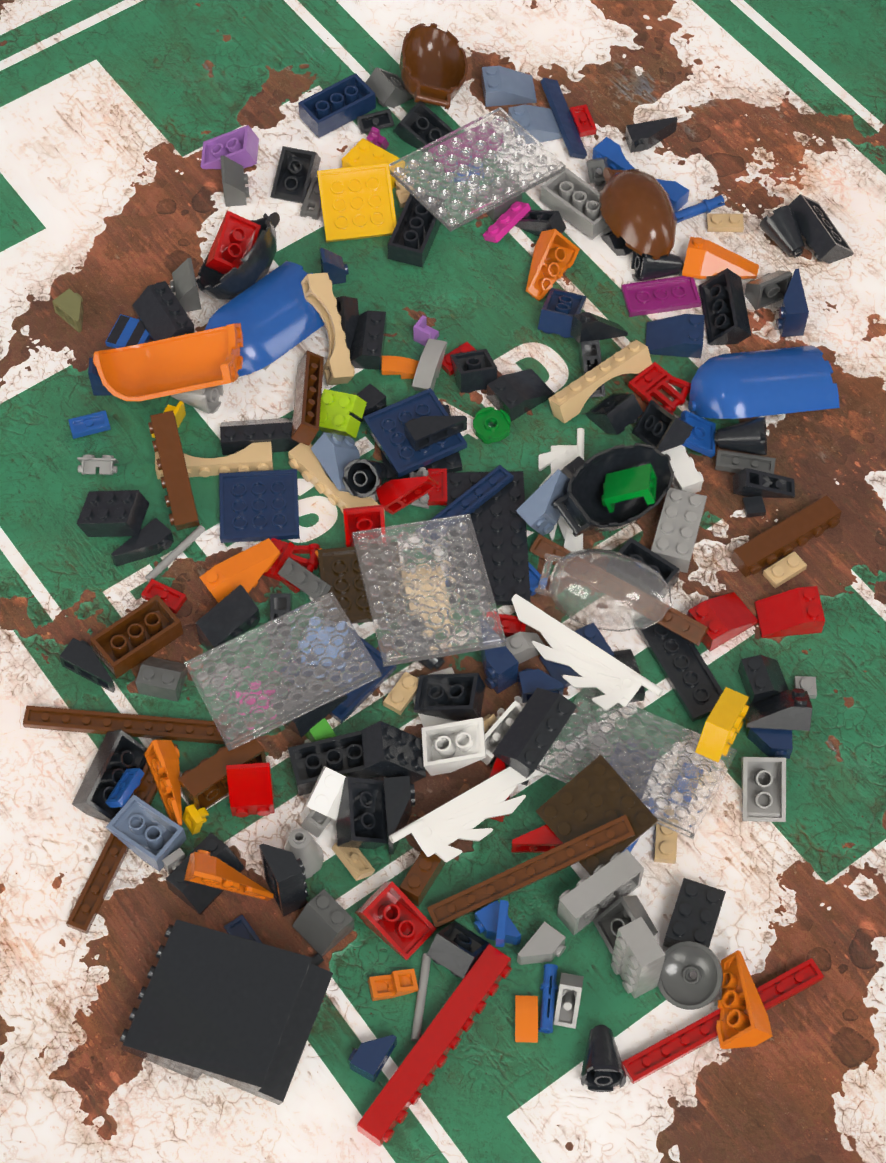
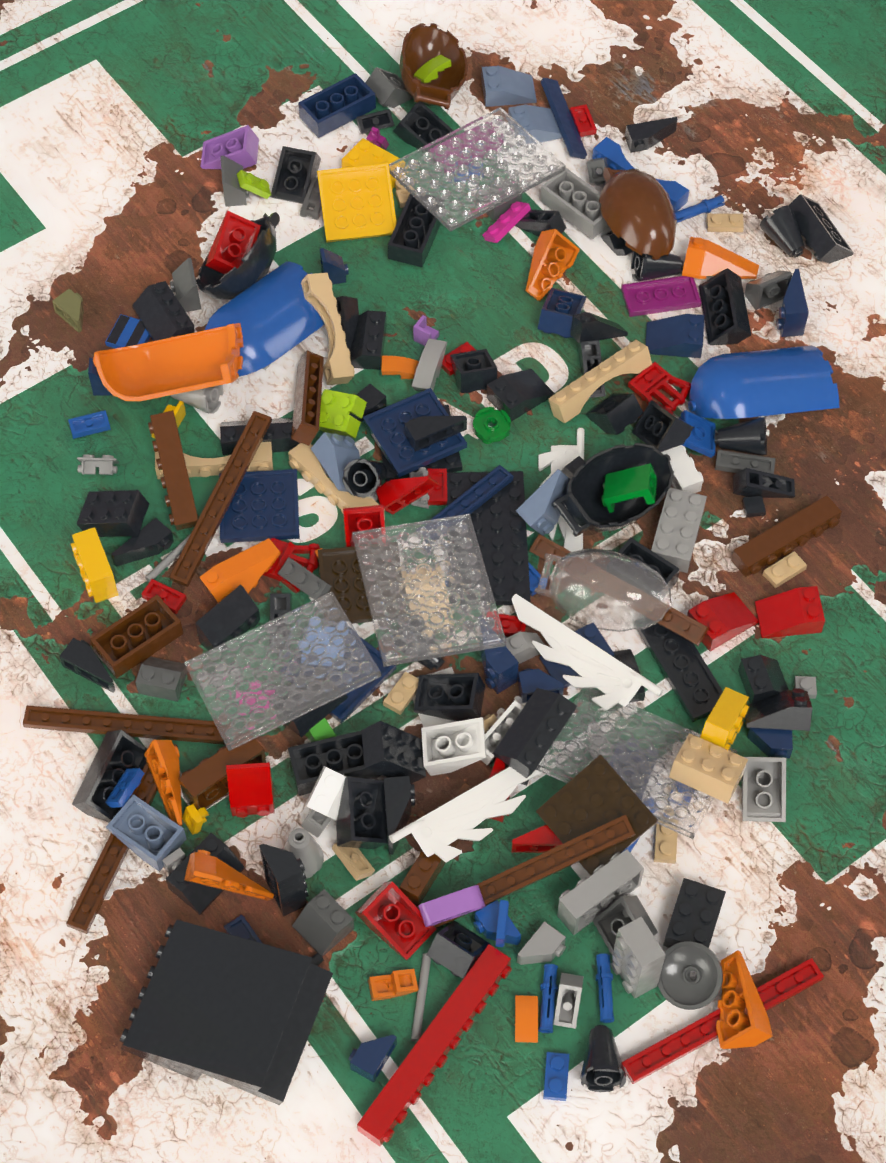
none -> yellow brick [71,527,118,603]
none -> reddish brown plate [169,411,272,587]
none -> lime plate [237,170,271,199]
none -> lime slope [414,55,451,83]
none -> medium lavender beam [419,885,485,927]
none -> blue plate [543,1052,570,1101]
none -> blue pin [595,954,614,1023]
none -> tan brick [669,733,748,804]

